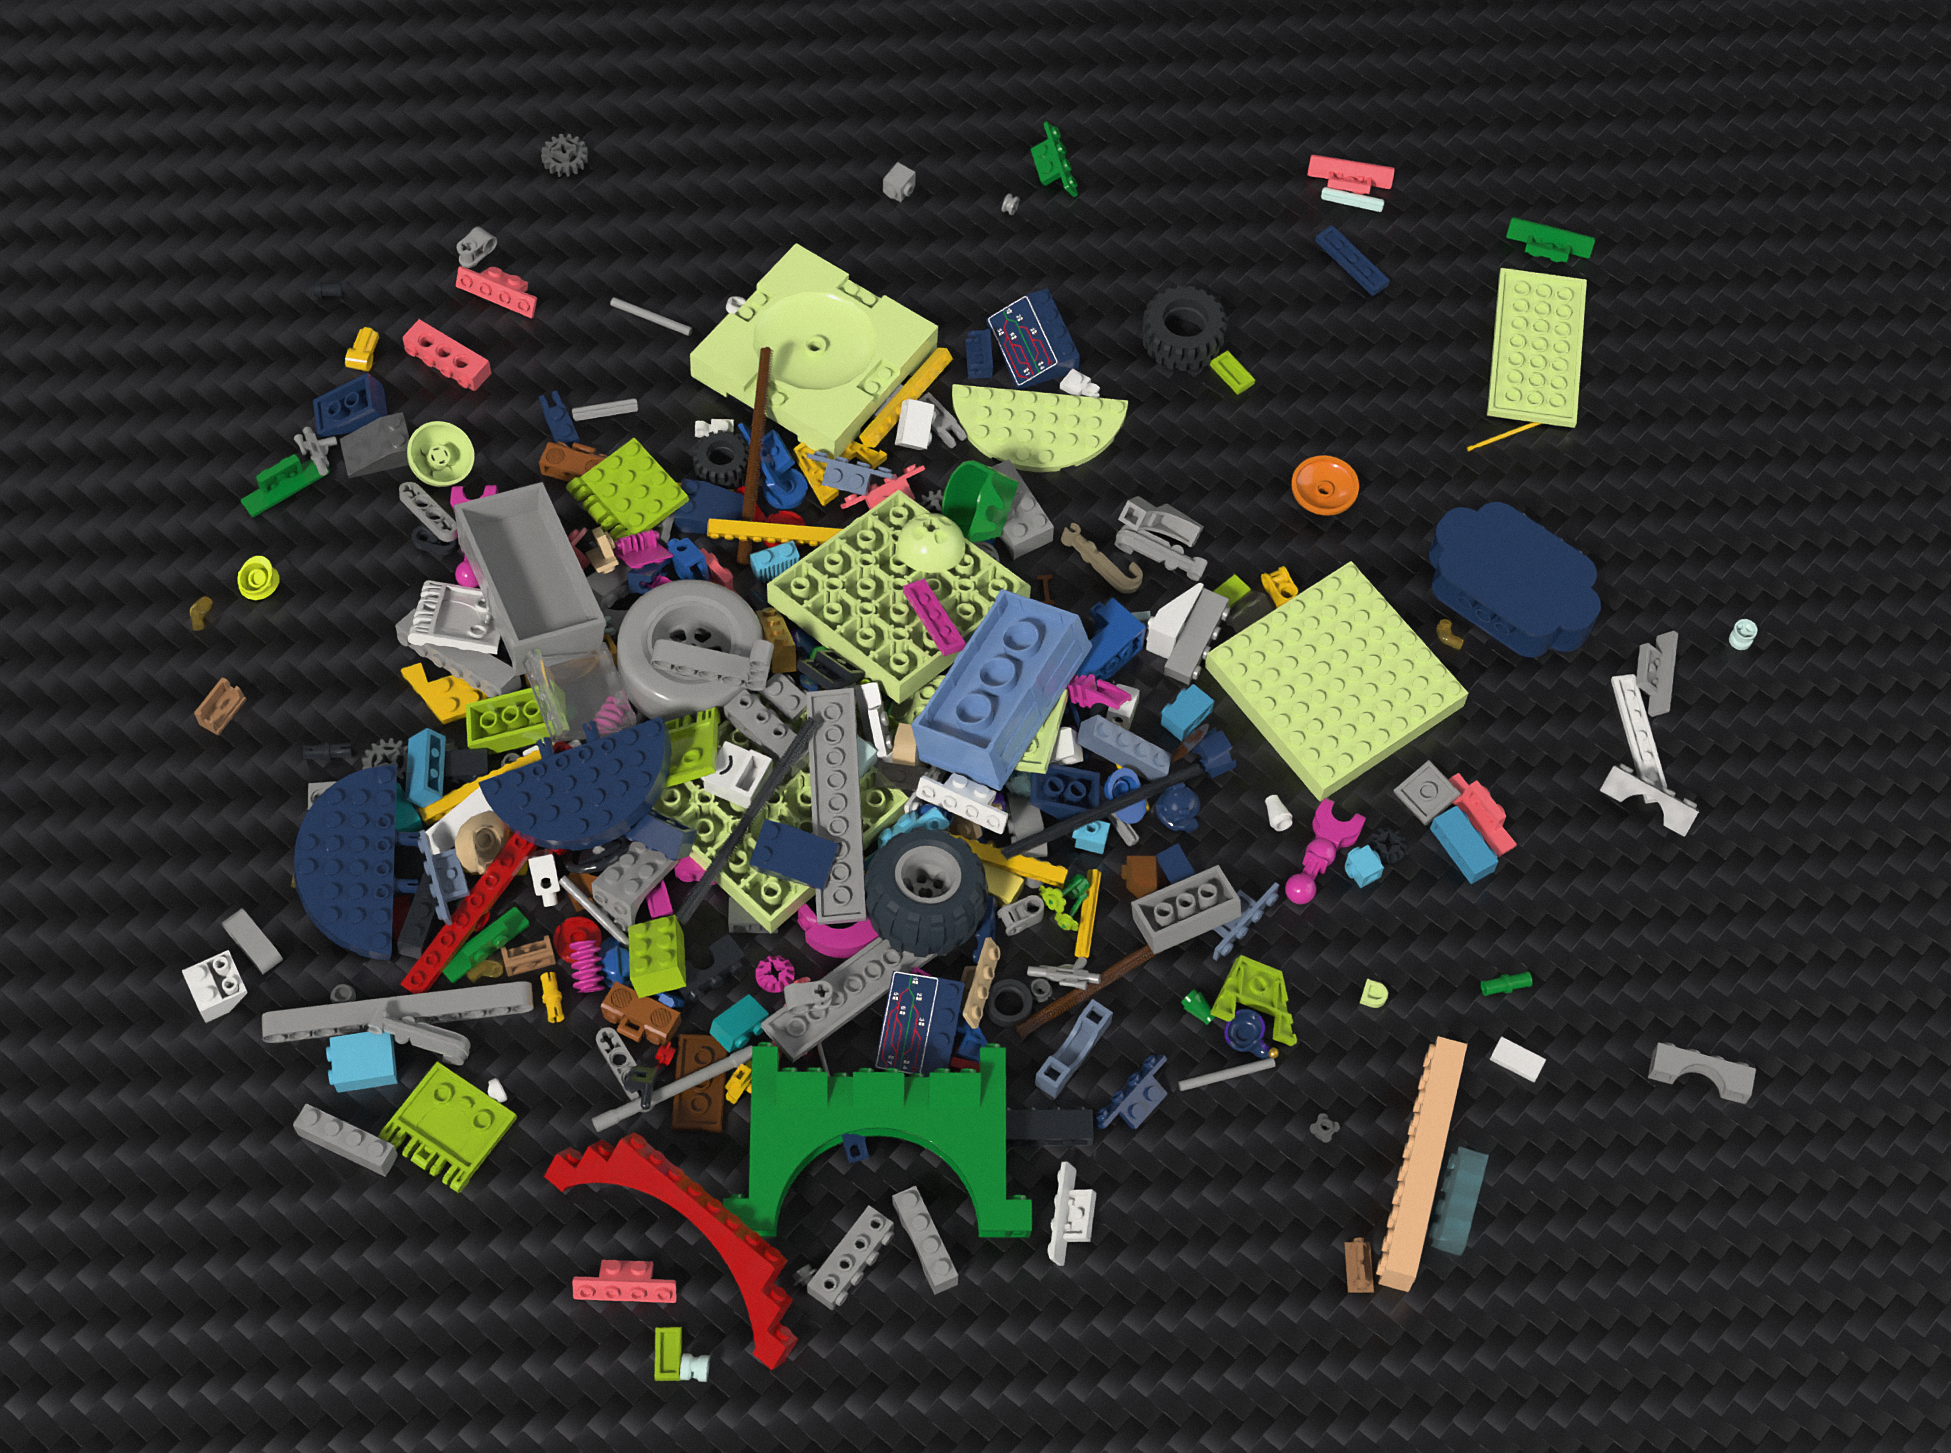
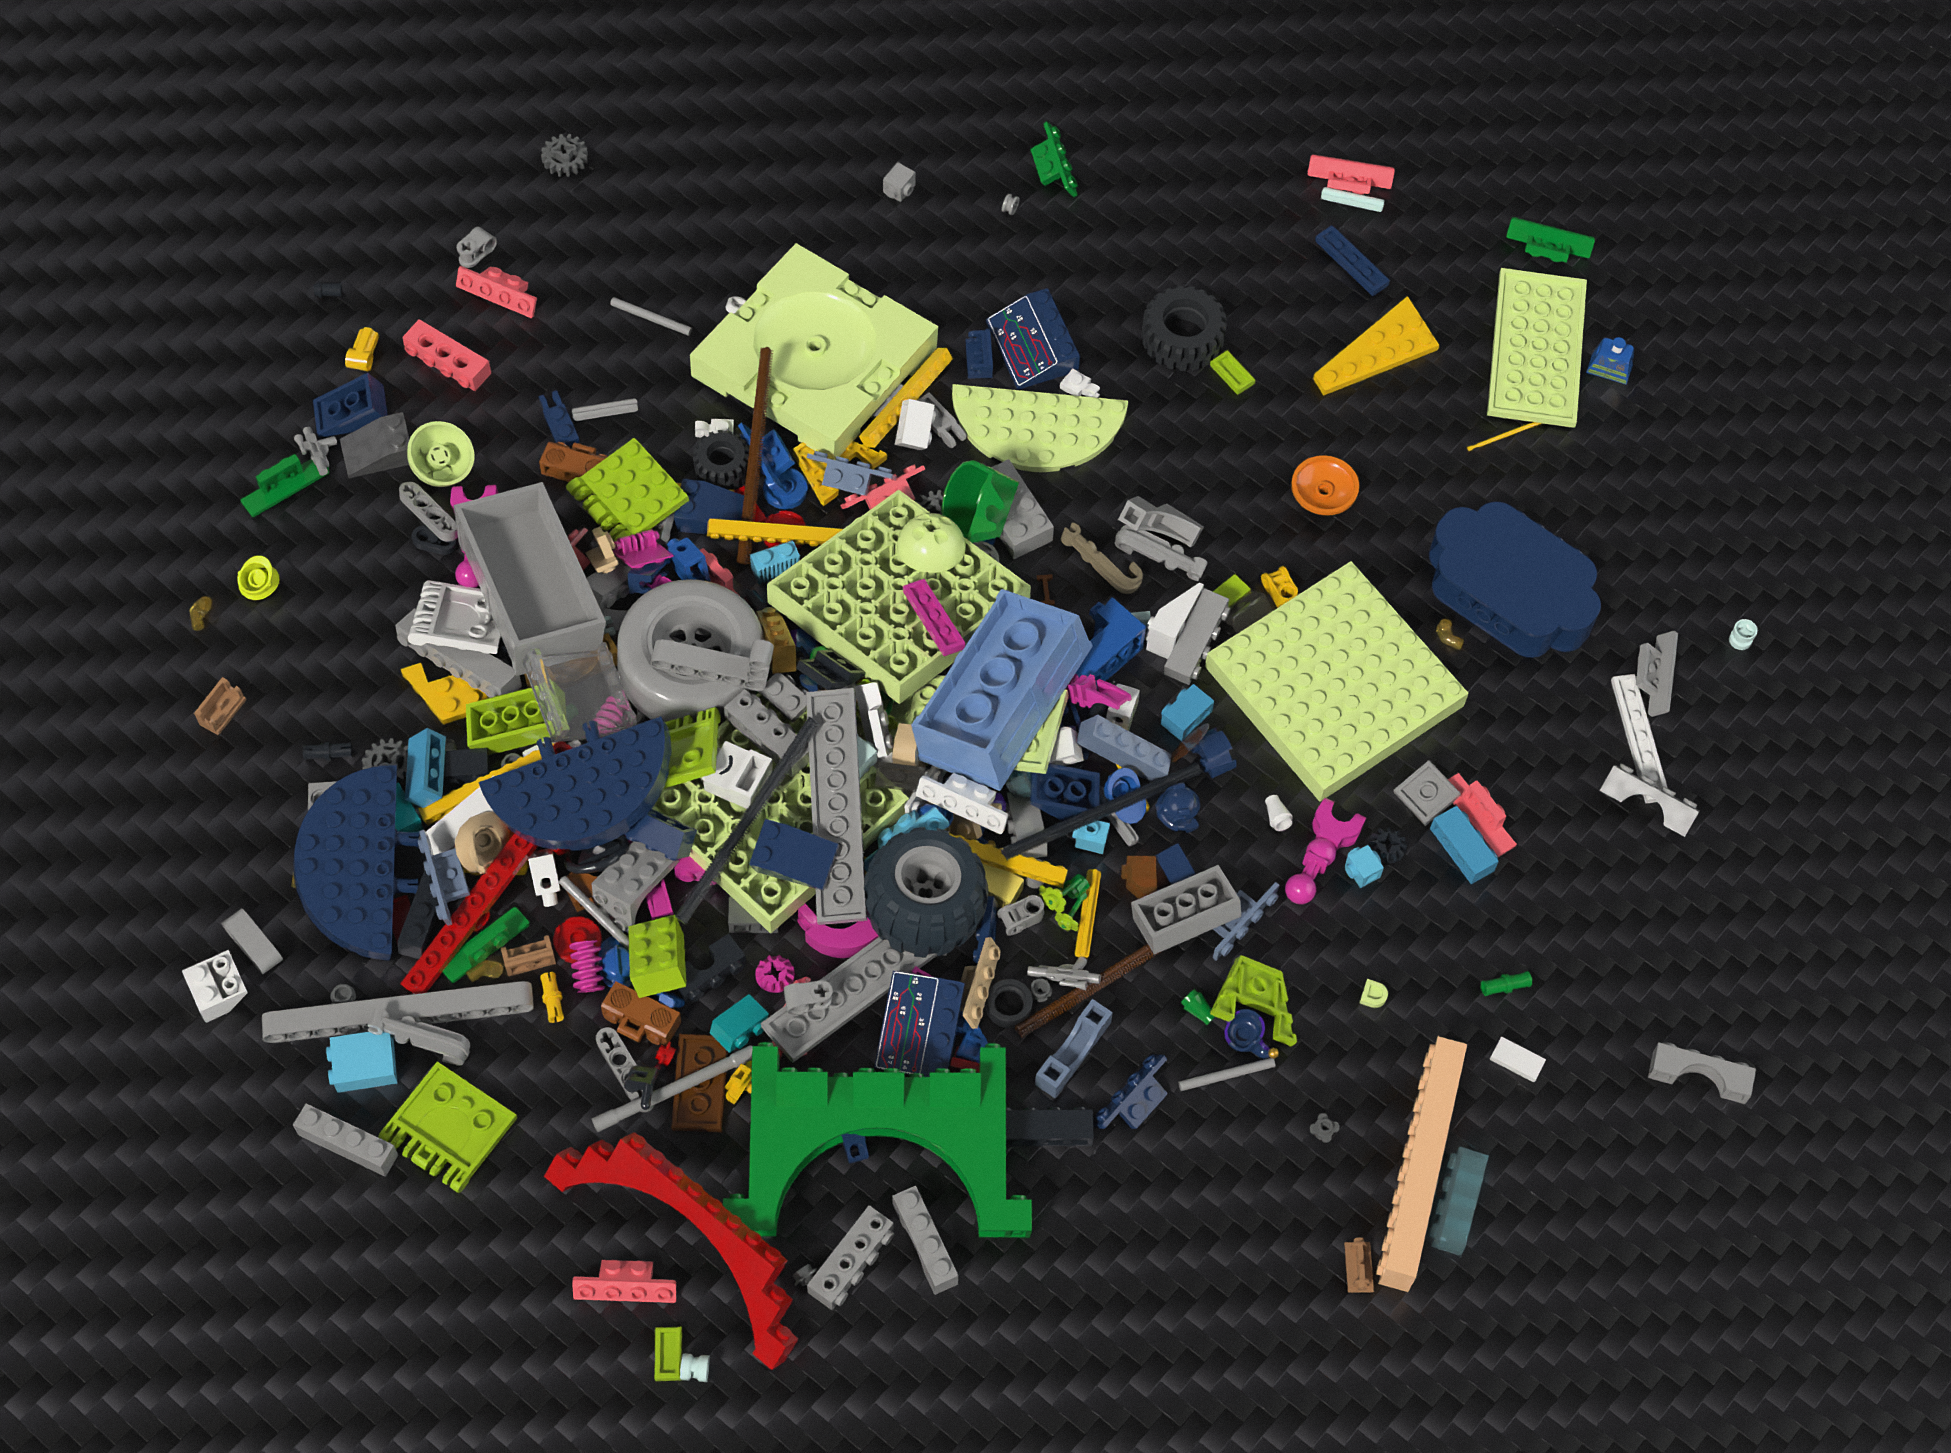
white tile [488,1078,507,1103] -> none
light grey hinge [817,1041,831,1077] -> none
white bracket [1048,1162,1096,1266] -> none
none -> yellow wing [1313,296,1439,395]
none -> blue torso [1586,337,1634,385]

